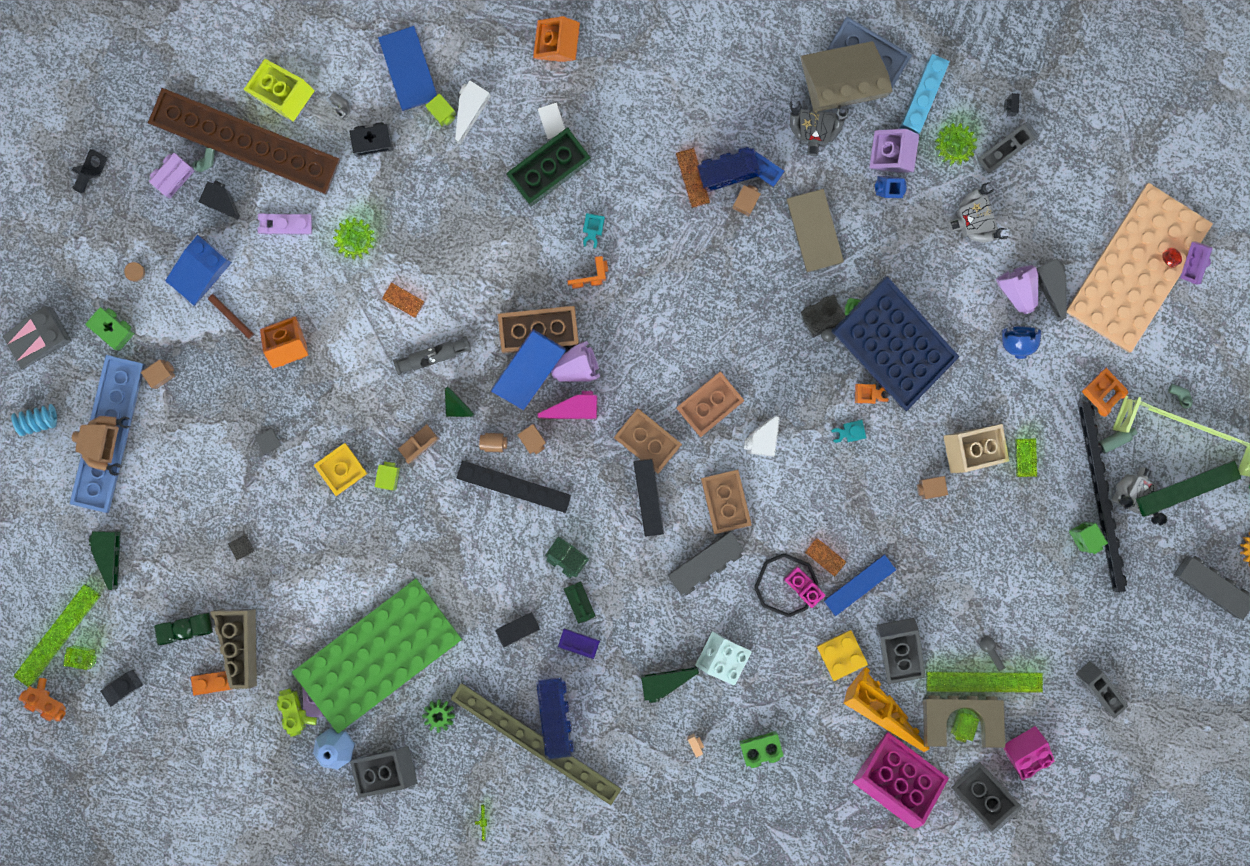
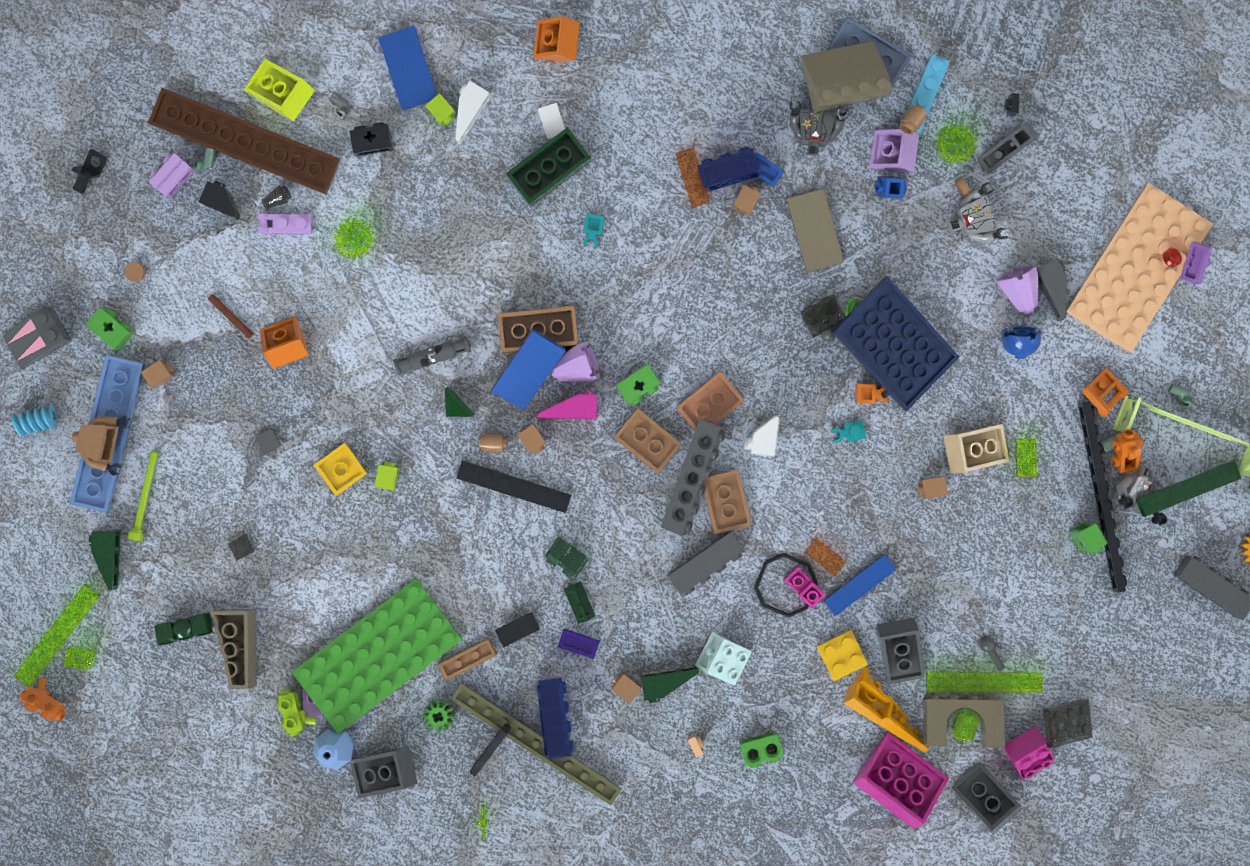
black slope [100,670,143,707] -> none
blue slope [165,235,232,306] -> none
orange plate [191,671,232,696] -> none
clear orange tile [382,282,425,318] -> none
medium nougat panel [398,424,439,464] -> none
orange bracket [567,256,609,289] -> none
black tile [633,458,664,537] -> none
dark grey slope [1076,661,1128,719] -> none
none -> lime piece [127,450,158,542]
none -> clear smoke cone [261,185,292,209]
none -> medium nougat tile [437,637,497,681]
none -> black tile [470,723,511,777]
none -> medium nougat brick [611,672,642,703]
none -> bright green brick [616,364,660,406]
none -> dark grey brick [661,419,726,536]
none -> medium nougat brick [900,105,927,135]
none -> medium nougat tile [954,177,970,196]
none -> clear smoke plate [1043,699,1093,748]
none -> orange brick [1111,429,1143,474]

